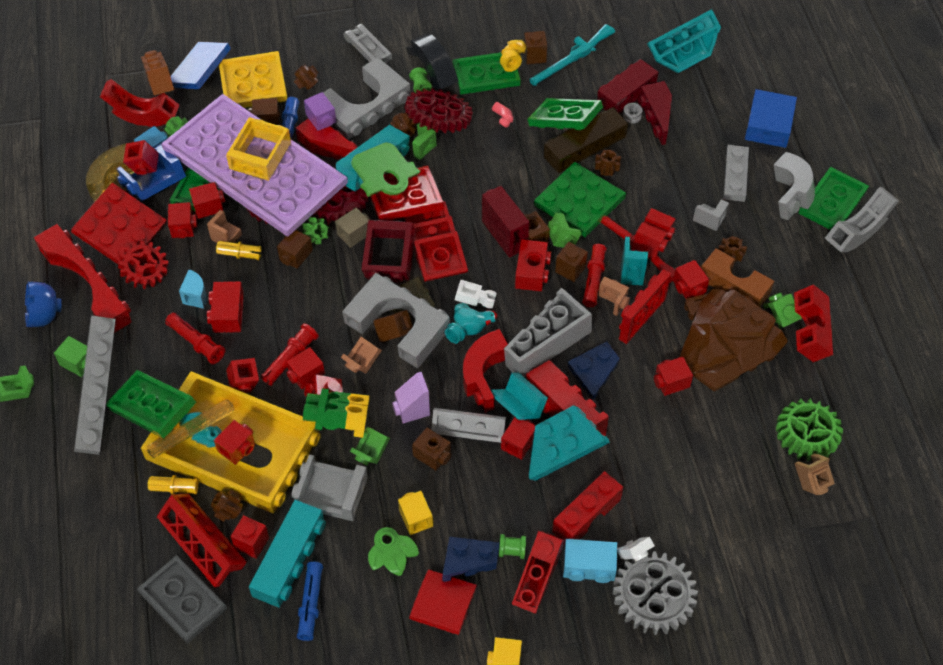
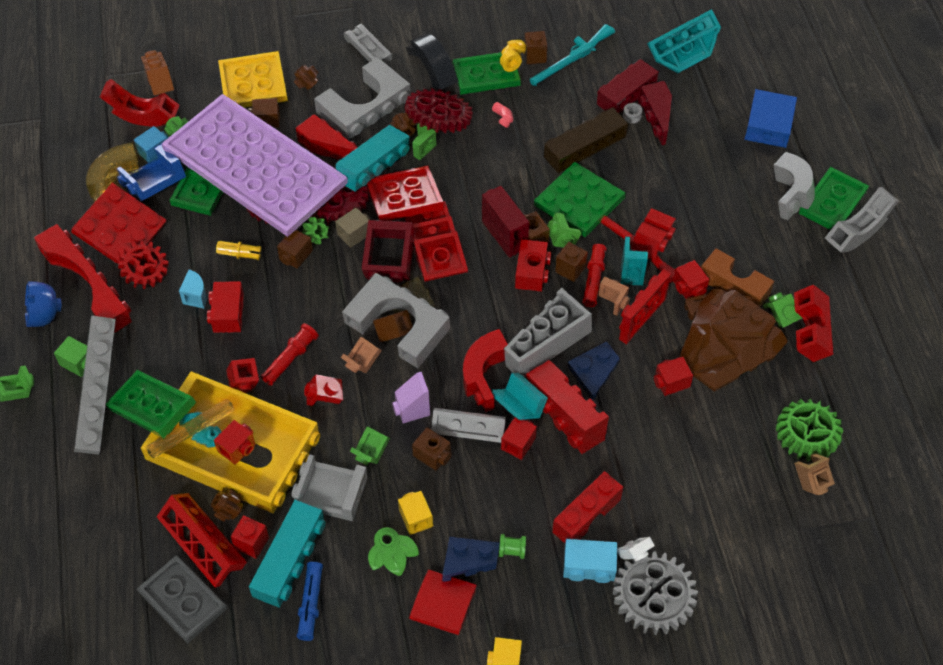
red brick [123,140,159,175] -> none
yellow axle [148,475,199,495] -> none
red pin [165,312,225,364] -> none
red brick [168,202,198,238] -> none
tile [170,42,231,89] -> none
red brick [189,182,225,219] -> none
nougat panel [207,210,242,243] -> none
yellow window [226,117,291,181] -> none
blue pin [281,97,300,140] -> none
red brick [286,347,325,389] -> none
green hips [303,388,369,438] -> none
medium lavender brick [304,92,336,131] -> none
bright green piece [351,142,420,197] -> none
bright green bush [409,67,432,93] -> none
teal animal [444,302,497,344] -> none
white plate [455,280,497,308] -> none
red slope [512,531,566,614] -> none
green plate [528,98,603,130] -> none
teal wing [529,406,610,481] -> none
reddish brown gear [595,150,621,176] -> none
light grey panel [693,200,729,231] -> none
reddish brown gear [718,236,747,263] -> none
light grey plate [723,145,749,202] -> none

